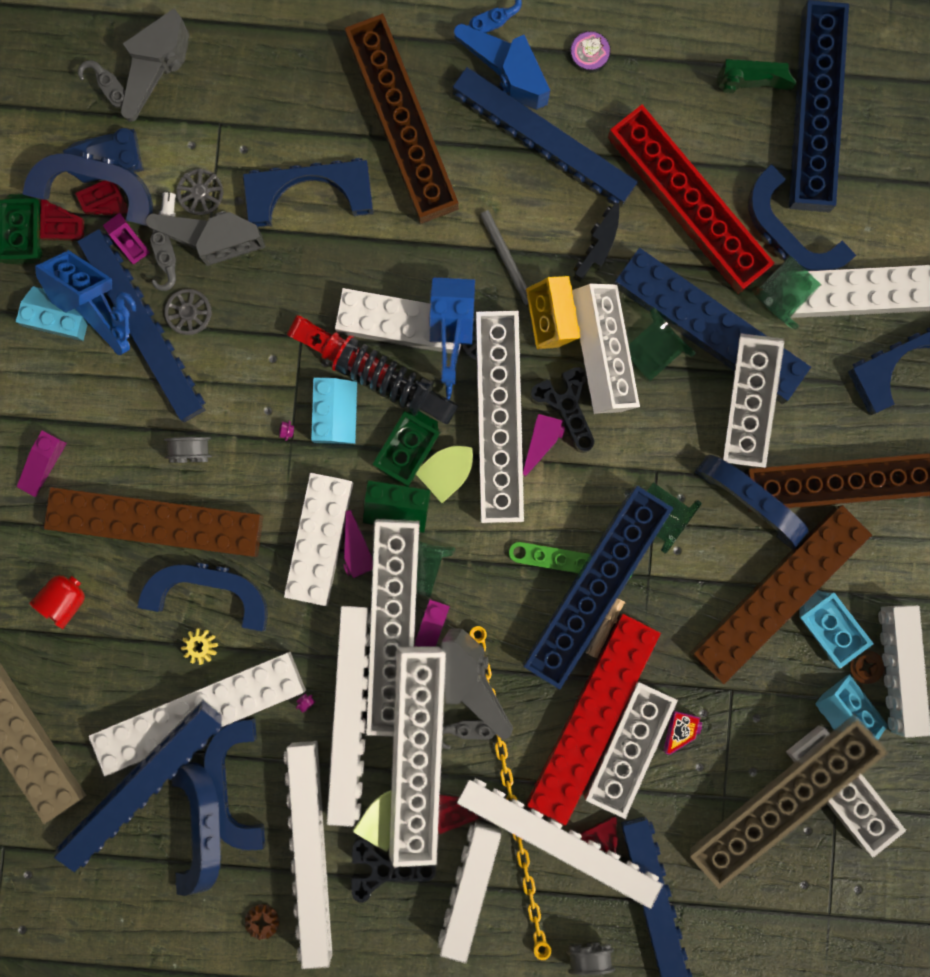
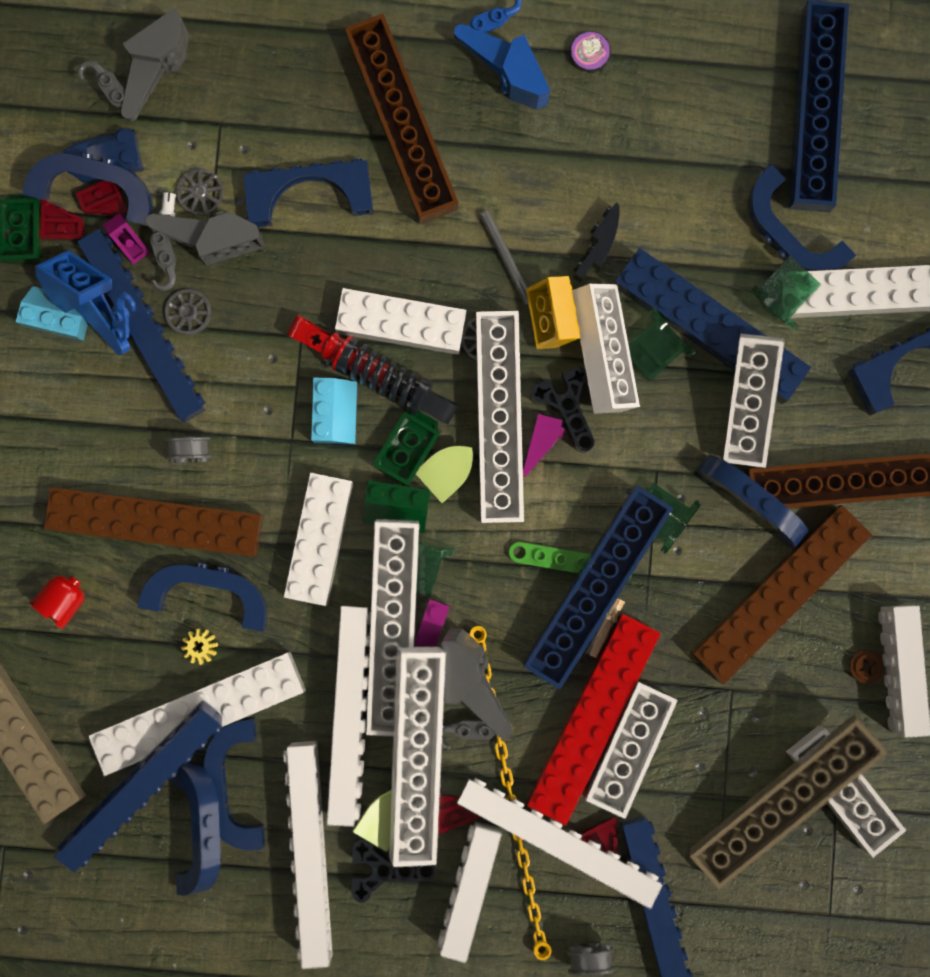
magenta slope [17,430,67,497] -> none
reddish brown gear [245,904,279,940] -> none
magenta plate [279,420,294,441] -> none
magenta plate [296,694,315,713] -> none
magenta slope [343,510,374,578] -> none
blue slope [430,278,475,399] -> none
dark blue brick [453,67,637,207] -> none
red brick [607,104,775,294] -> none
slope [663,710,702,755] -> none
dark green slope [718,59,796,93] -> none
medium azure slope [799,590,873,669] -> none
medium azure slope [815,674,888,739] -> none

